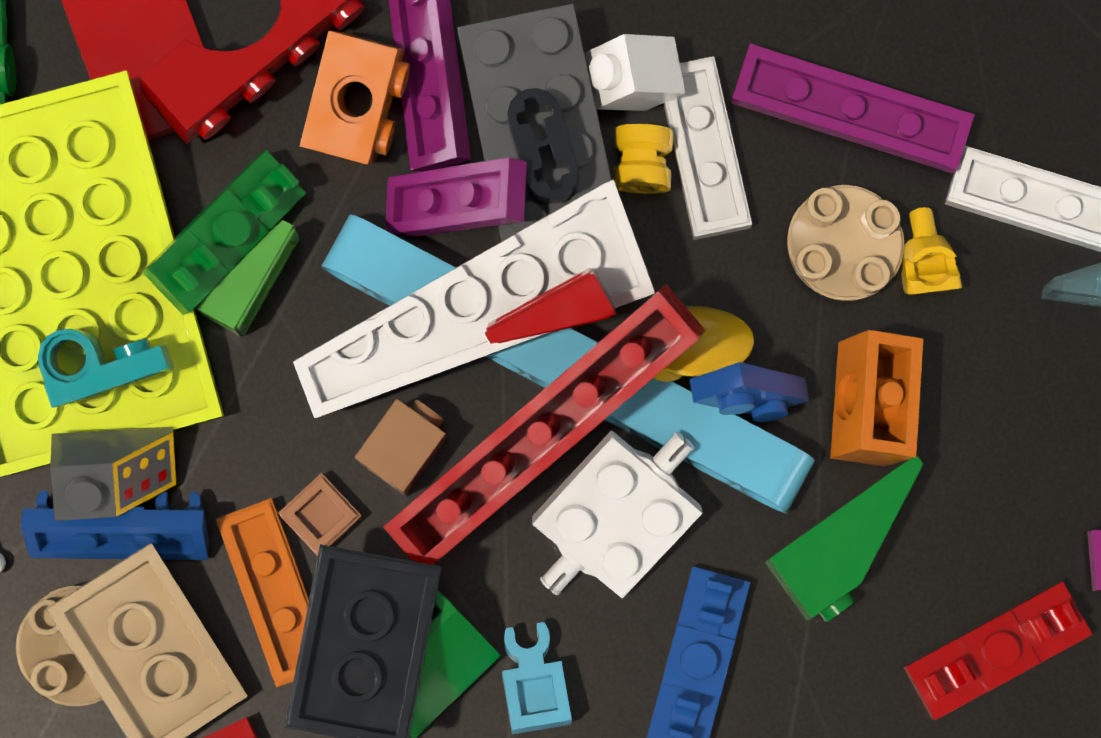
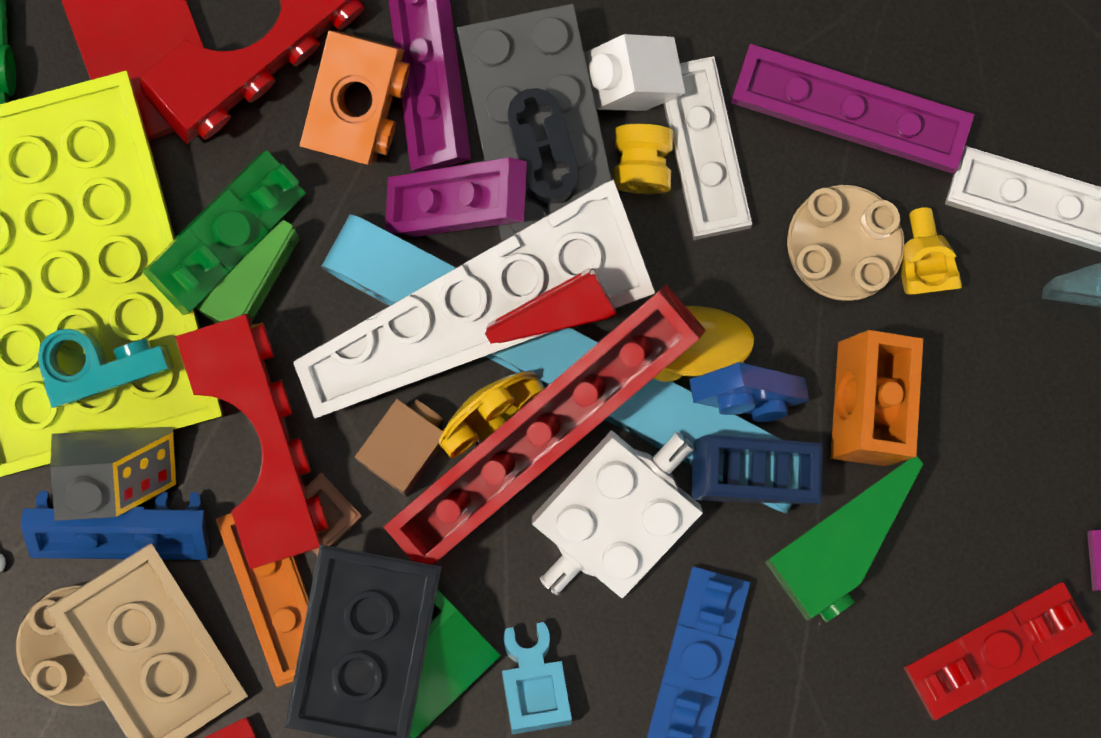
none -> red arch [175,314,329,570]
none -> yellow dish [439,371,545,458]
none -> dark blue slope [691,435,822,505]

